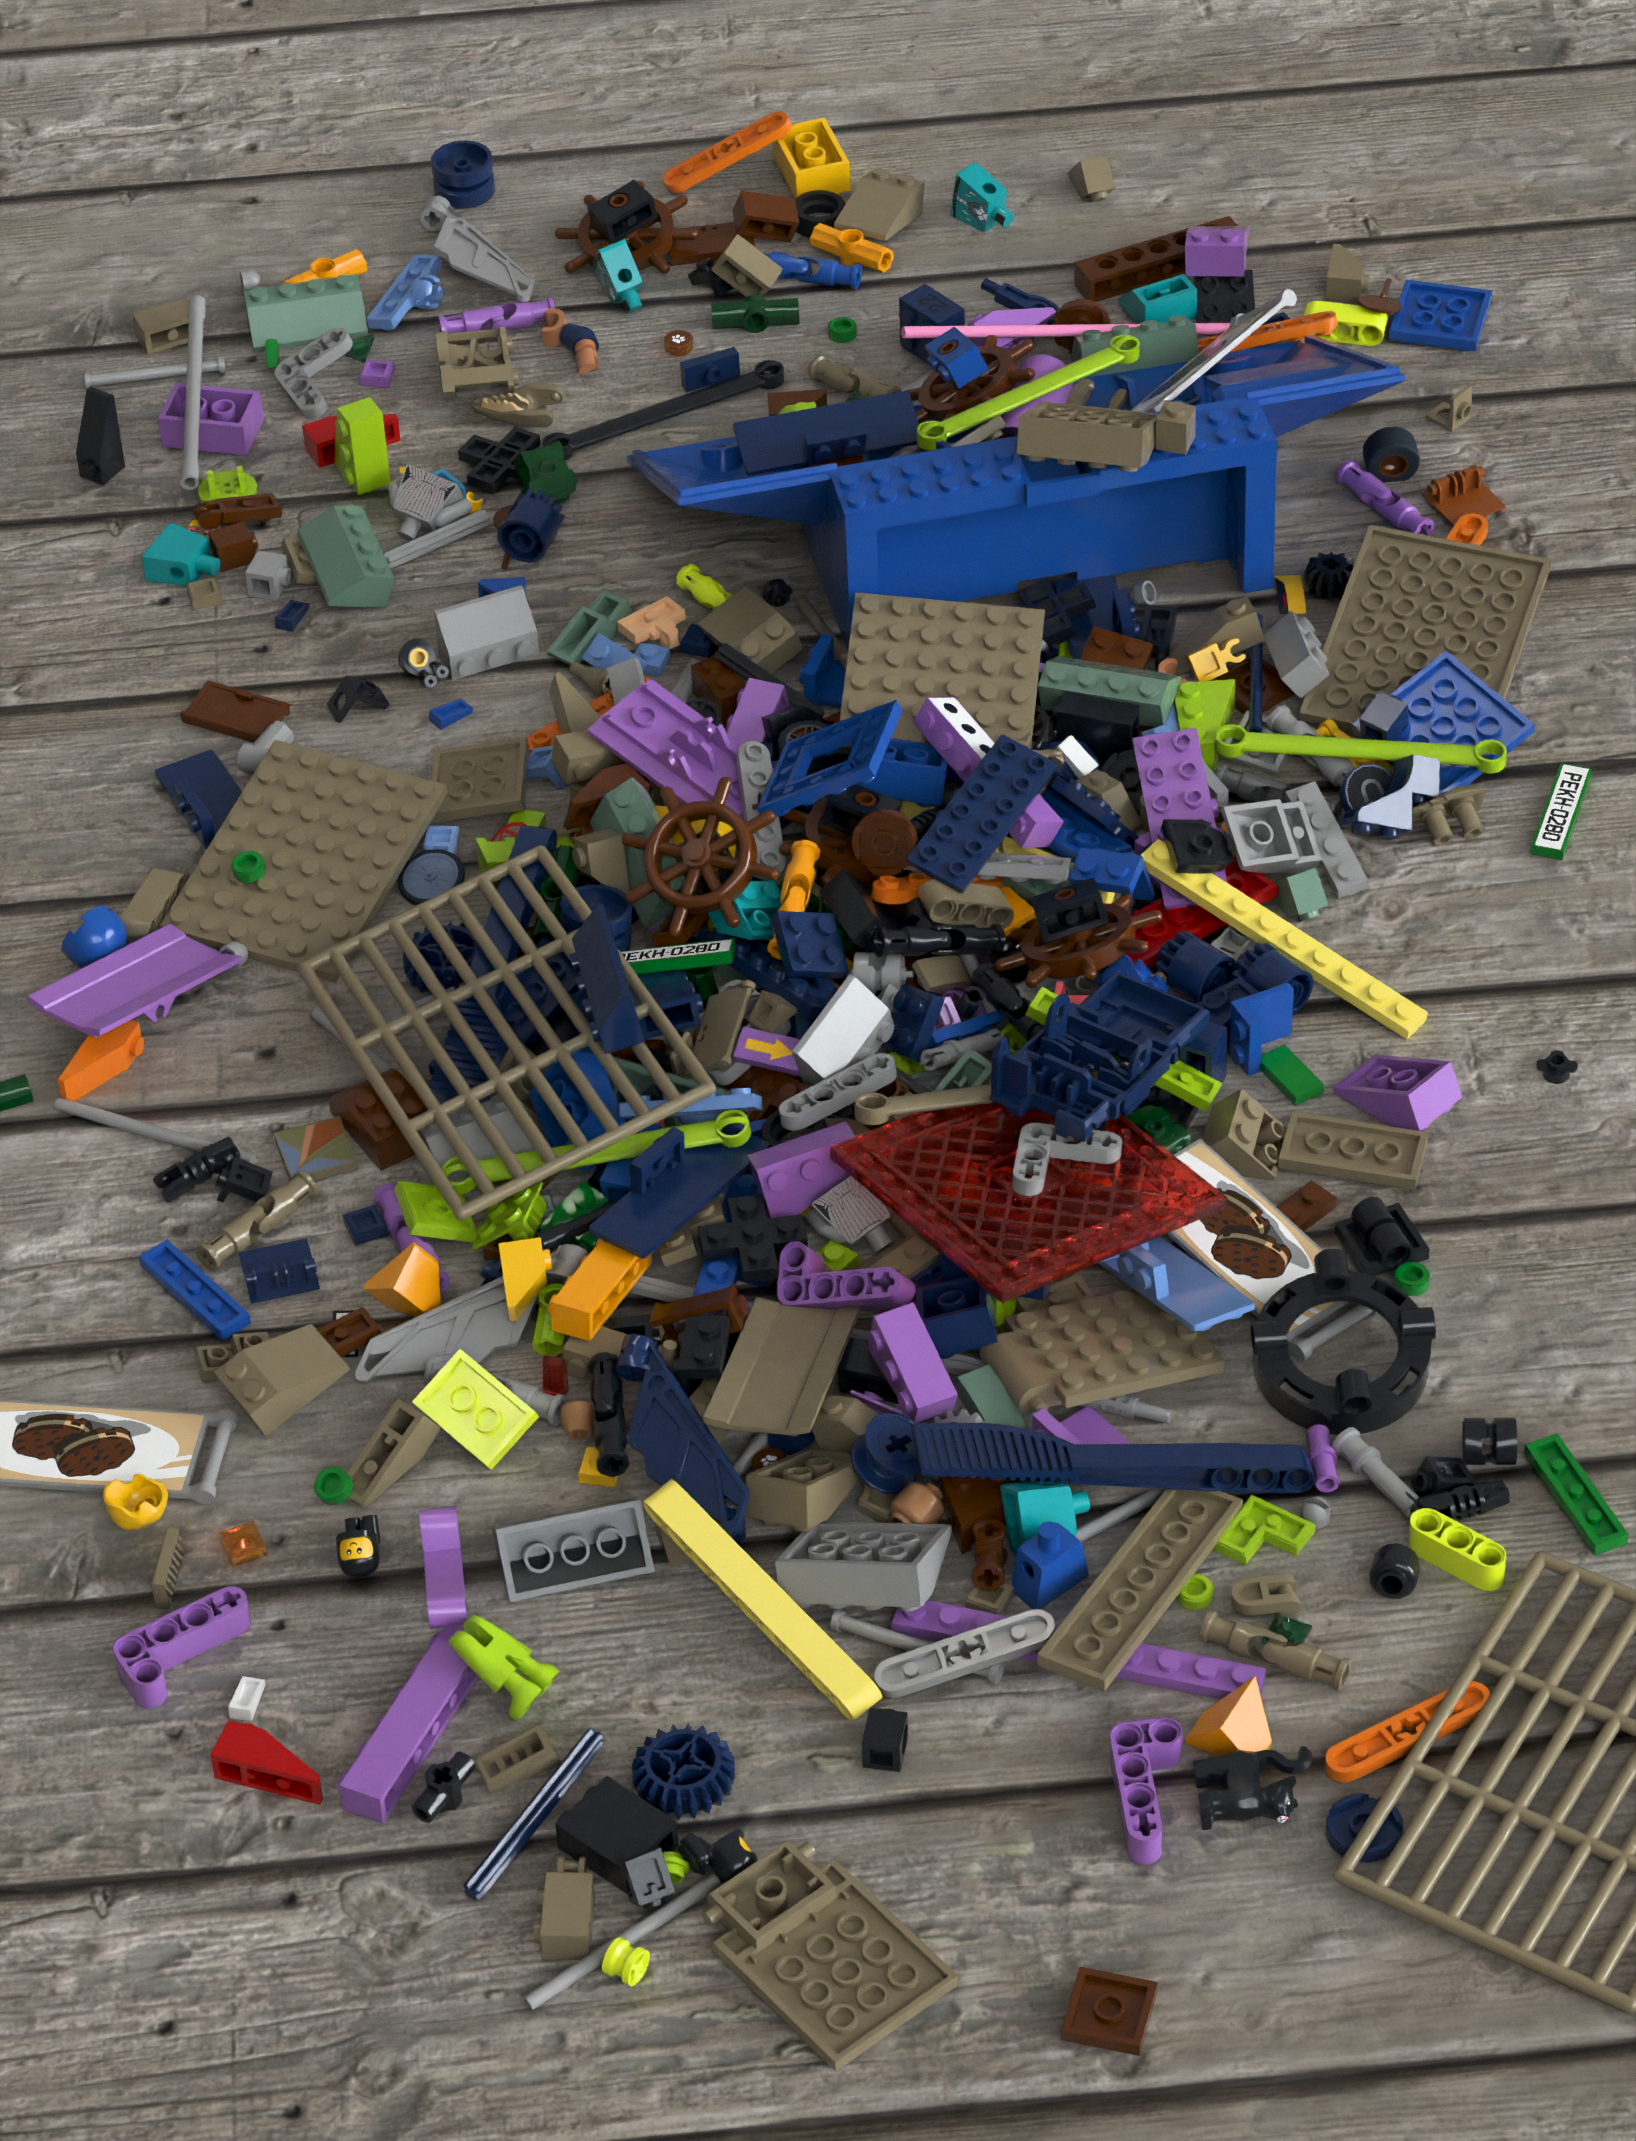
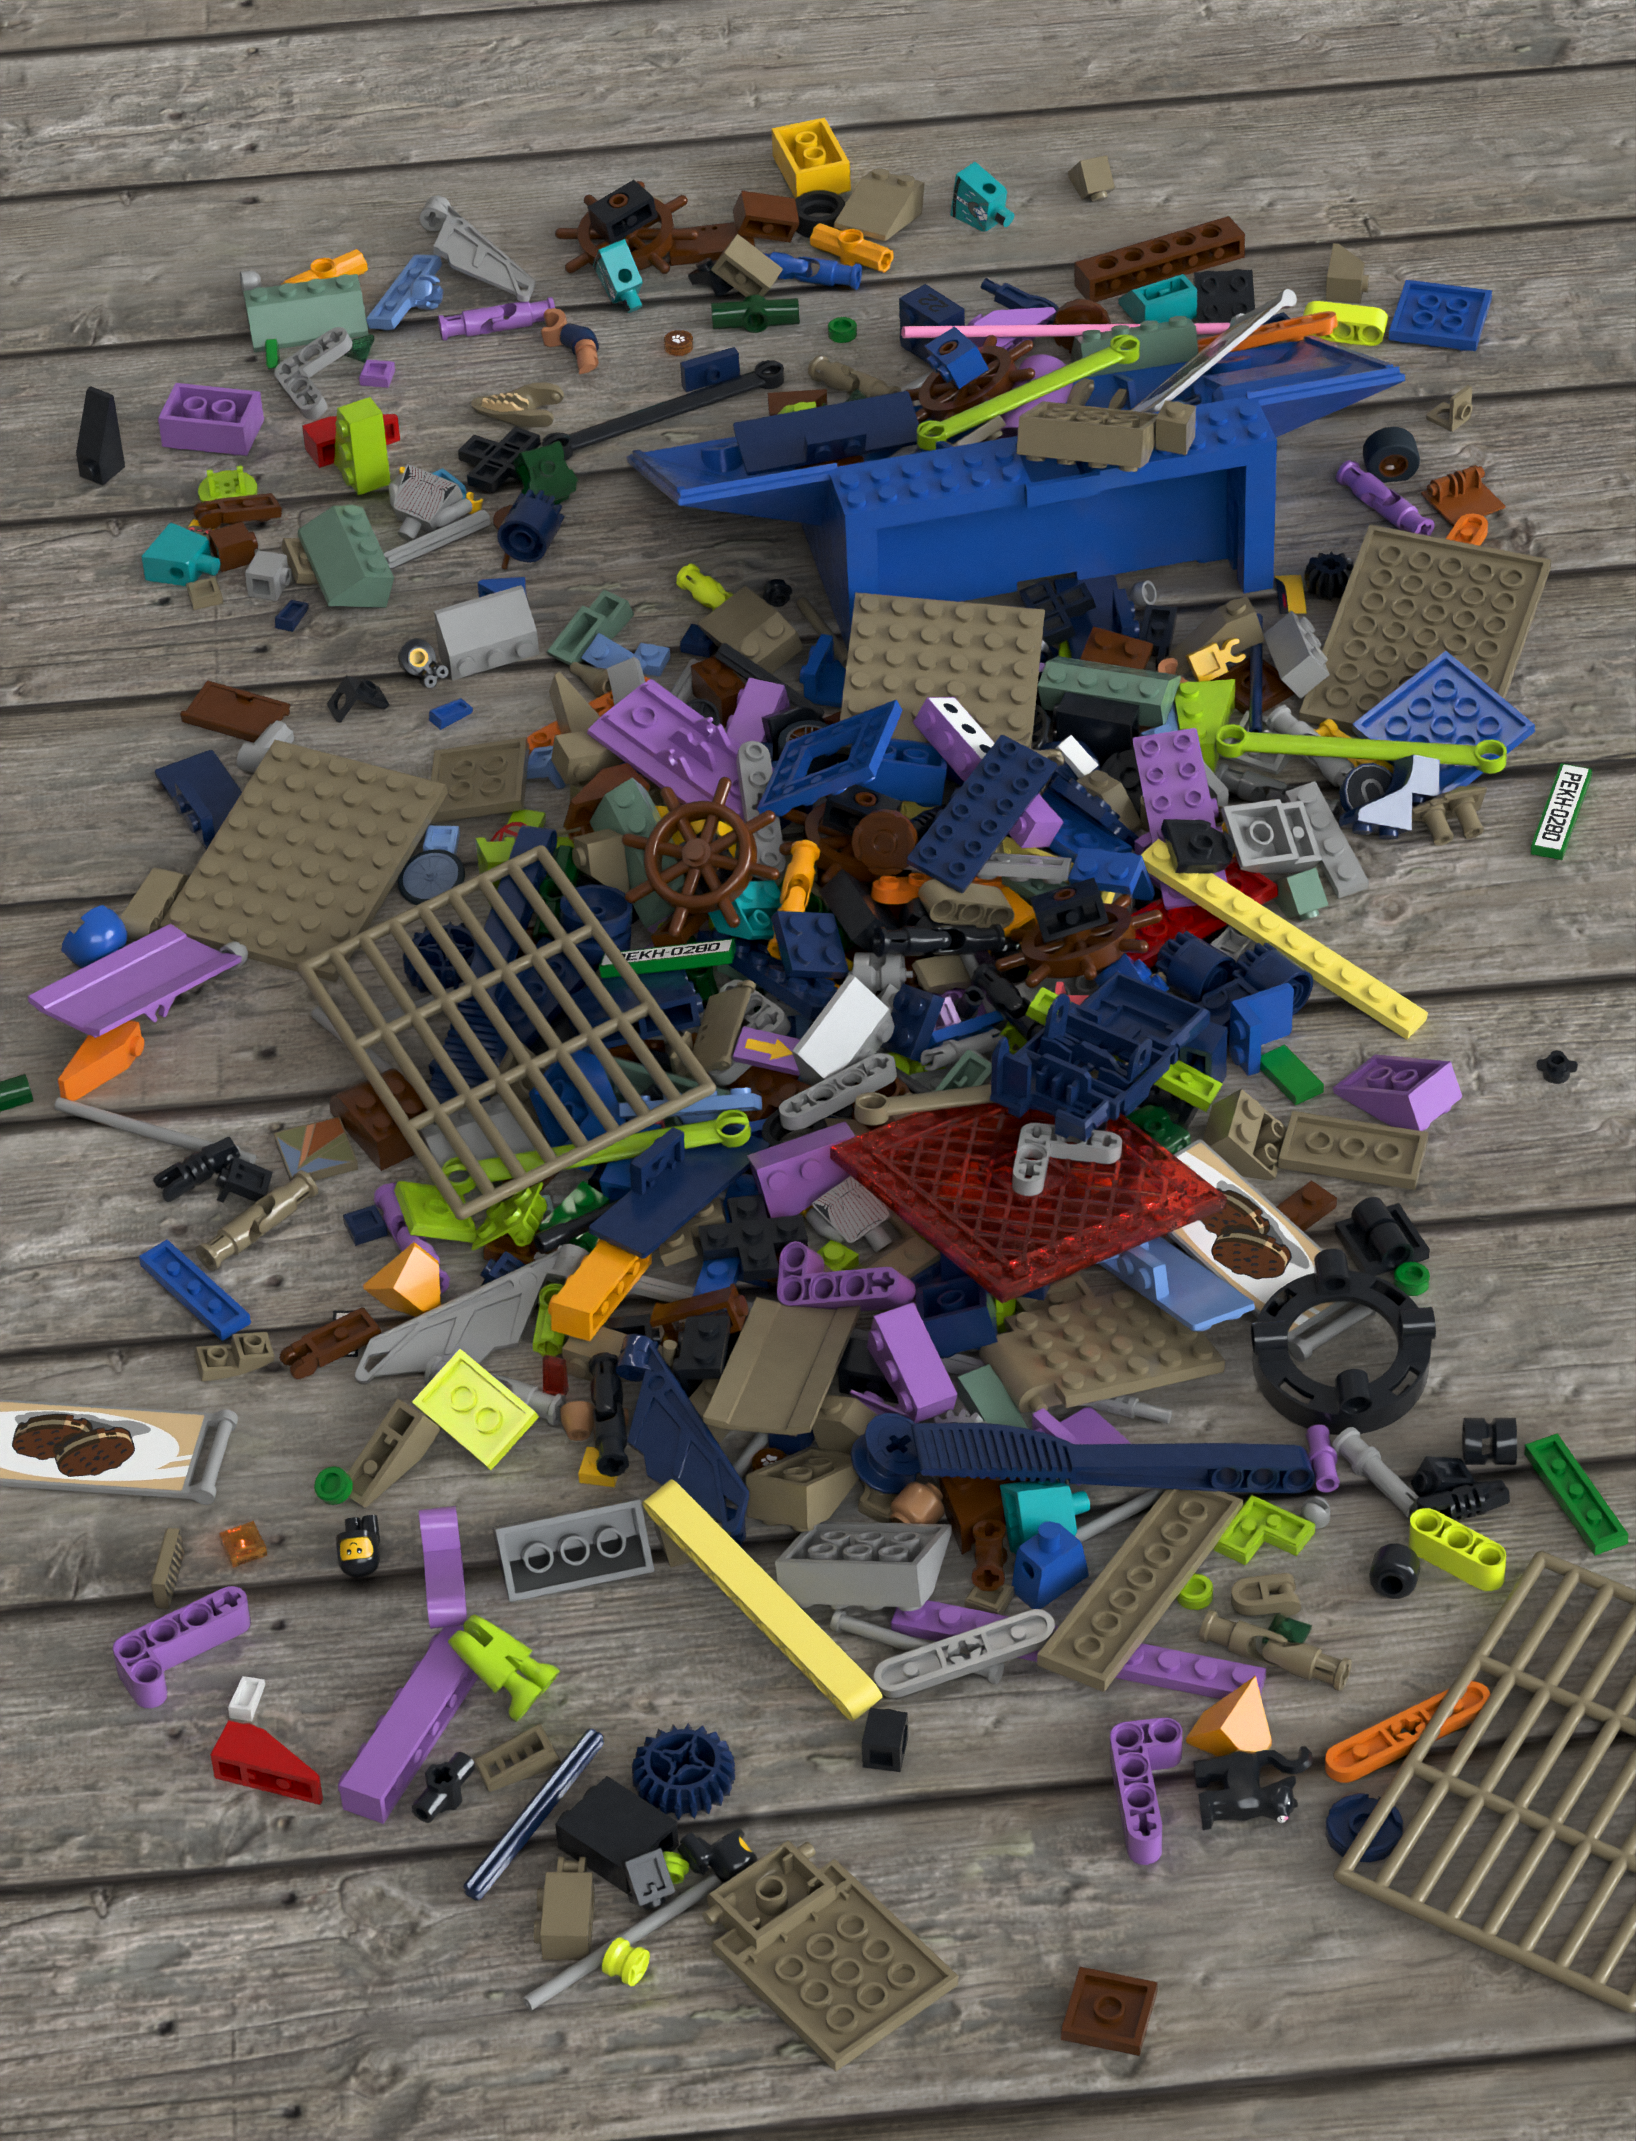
light grey bar [84,356,226,390] -> none
yellow hair [103,1474,168,1531] -> none
dark tan brick [132,297,189,355] -> none
light grey piece [180,295,206,490] -> none
dark tan slope [214,1324,350,1436] -> none
green tile [231,851,266,883] -> none
dark blue hinge [239,1238,320,1304] -> none
dark blue wheel [431,140,495,209] -> none
dark tan fence [435,326,519,399] -> none
yellow slope [498,1237,552,1322] -> none
dark blue slope [569,903,645,1054] -> none
light nougat hinge [617,596,686,649] -> none
orange piece [663,111,792,193] -> none
dark tan slope [748,990,797,1033] -> none
medium lavender slope [1185,226,1249,277] -> none
reddish brown piece [1358,278,1401,313] -> none
brick [1359,691,1408,741] -> none

